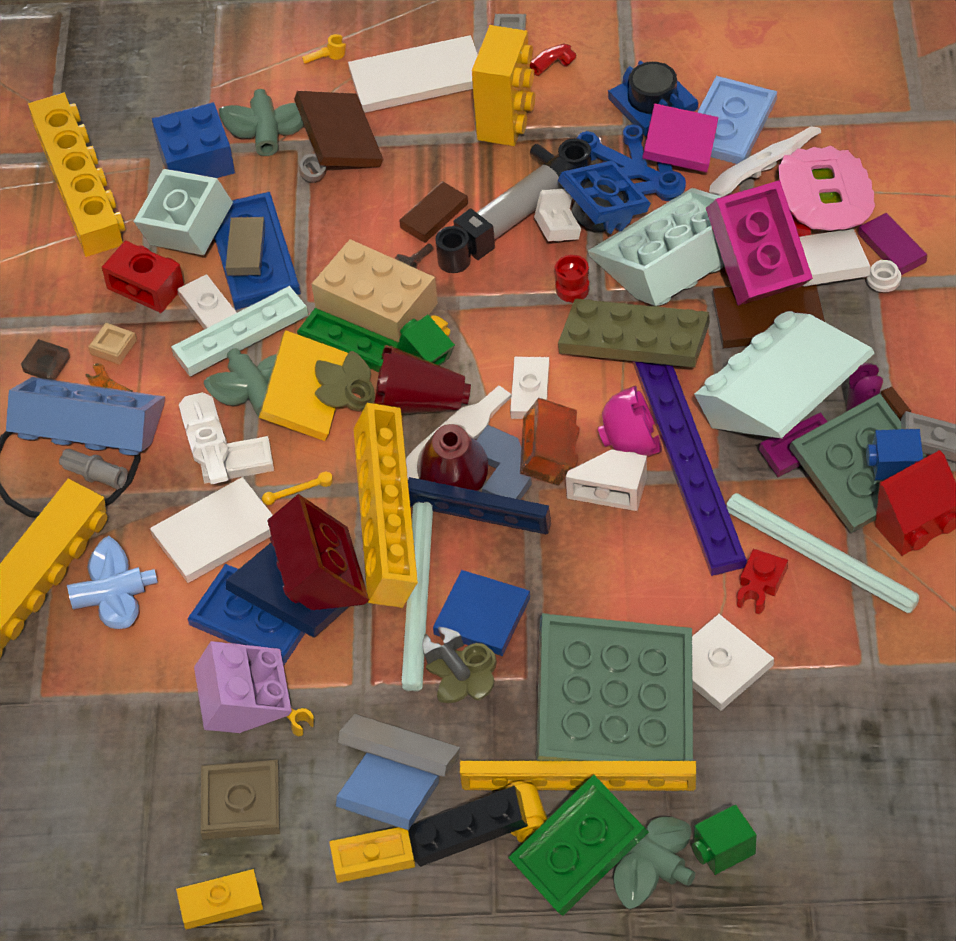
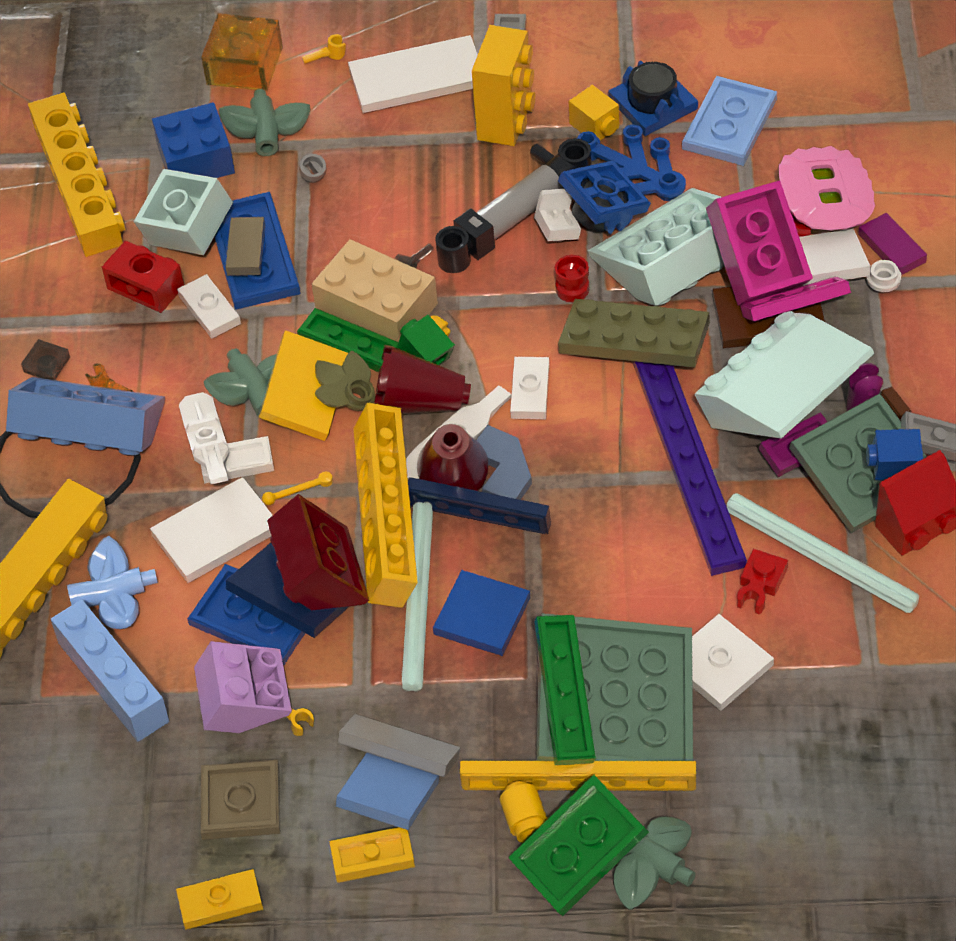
light grey axle [59,449,128,490] -> none
tan tile [89,323,137,365] -> none
light aqua plate [171,286,308,376] -> none
reddish brown tile [294,91,383,167] -> none
reddish brown tile [399,181,468,243] -> none
black plate [408,786,528,867] -> none
dark grey bar [423,627,470,681] -> none
olive plate [426,643,497,703] -> none
clear orange brick [520,397,580,486] -> none
red arm [530,43,577,76] -> none
white slope [566,449,647,511] -> none
dark pink cylinder [598,386,662,457] -> none
dark pink tile [643,104,719,172] -> none
green brick [692,804,757,875] -> none
white piece [709,126,821,197] -> none
none -> light blue brick [51,599,169,742]
none -> clear yellow brick [201,13,283,91]
none -> green tile [534,615,596,765]
none -> yellow brick [568,85,619,141]
none -> dark pink tile [740,276,851,321]

